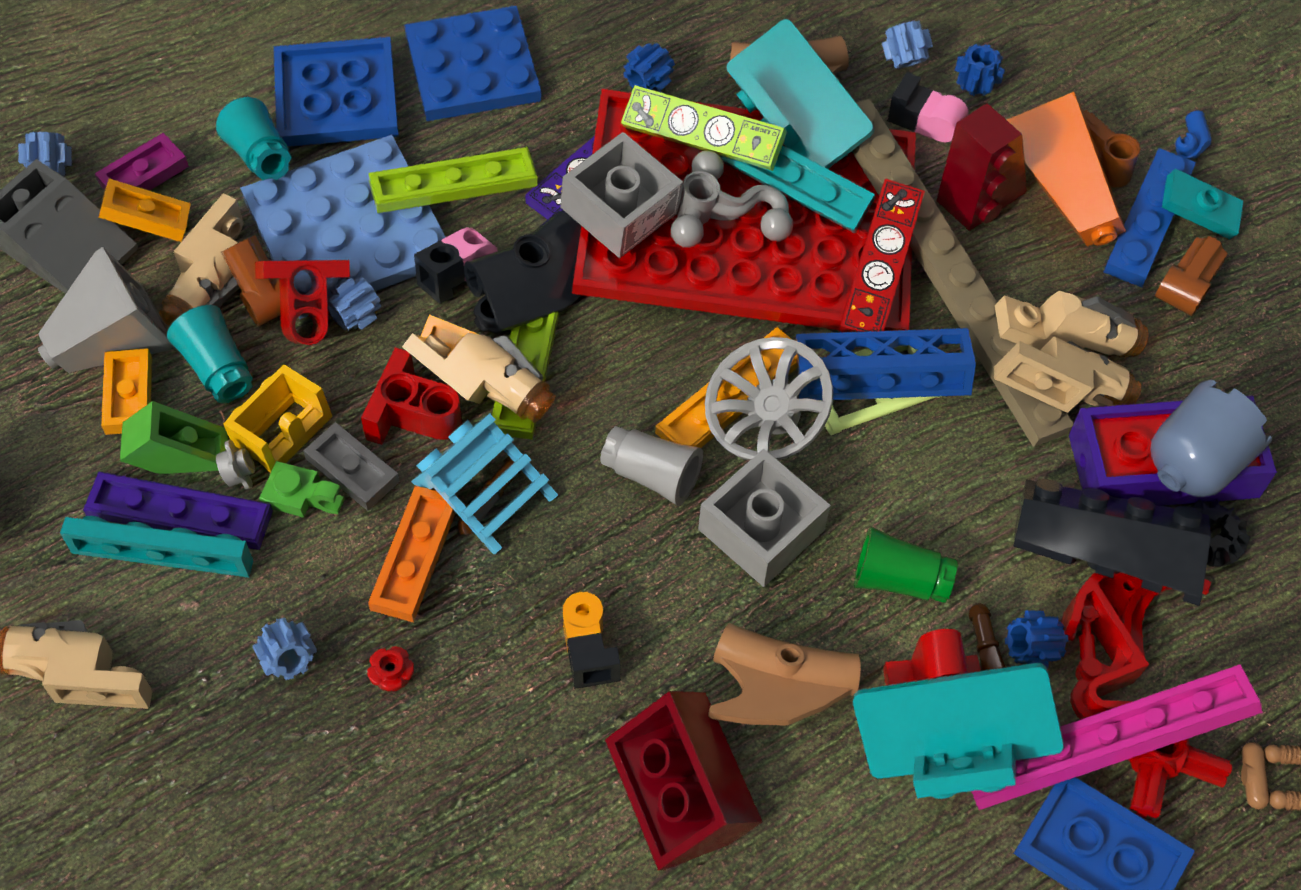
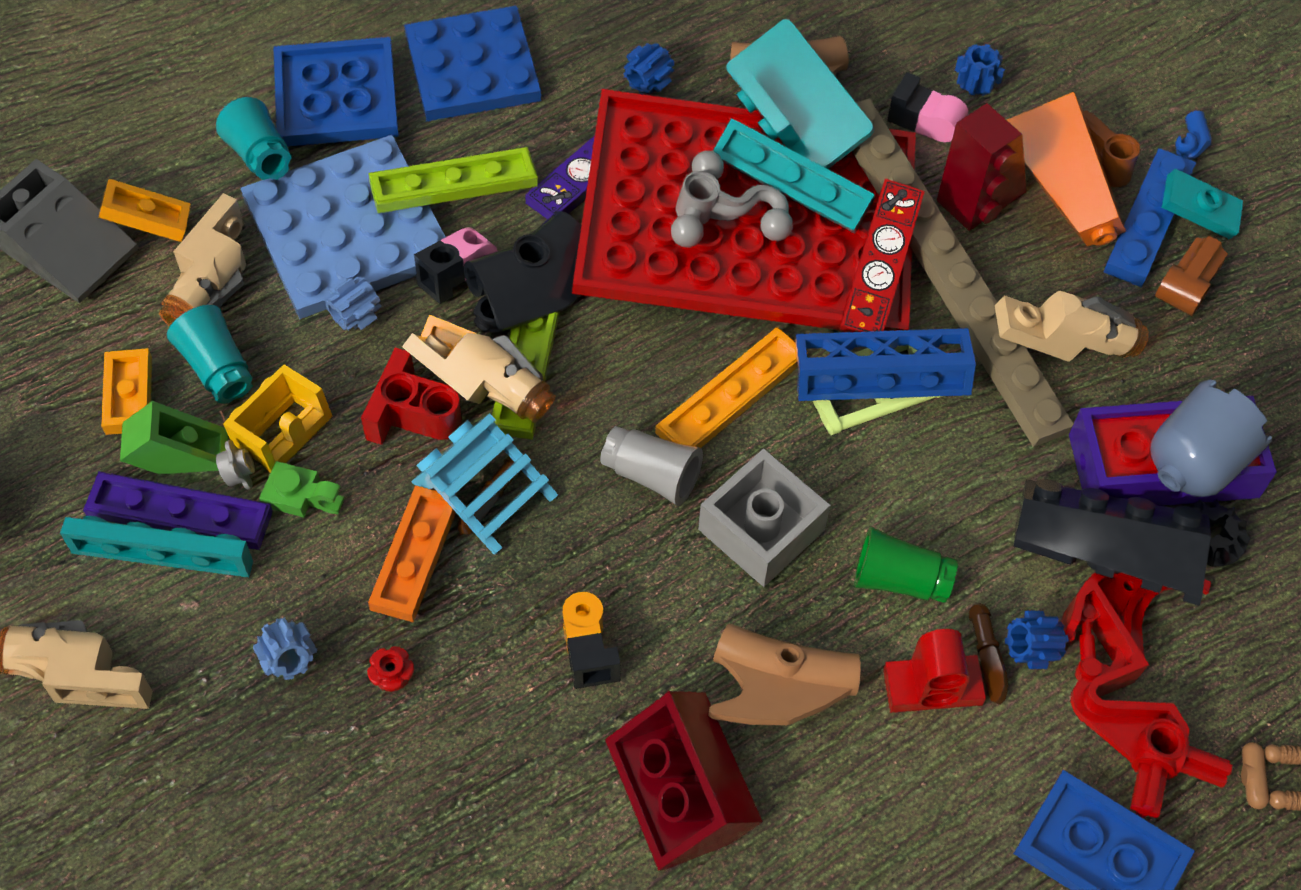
medium blue gear [18,132,72,176] -> none
light grey slope [38,247,174,373] -> none
magenta plate [95,133,189,191] -> none
dark orange piece [221,235,280,327] -> none
red tile [255,260,350,345] -> none
flat silver plate [303,422,400,511] -> none
light grey brick [560,132,683,258] -> none
tile [621,85,787,171] -> none
light grey wheel [705,337,833,461] -> none
teal bracket [853,663,1063,799] -> none
medium blue gear [882,20,933,69] -> none
dark pink plate [972,664,1262,810] -> none
tan plate [994,337,1141,413] -> none

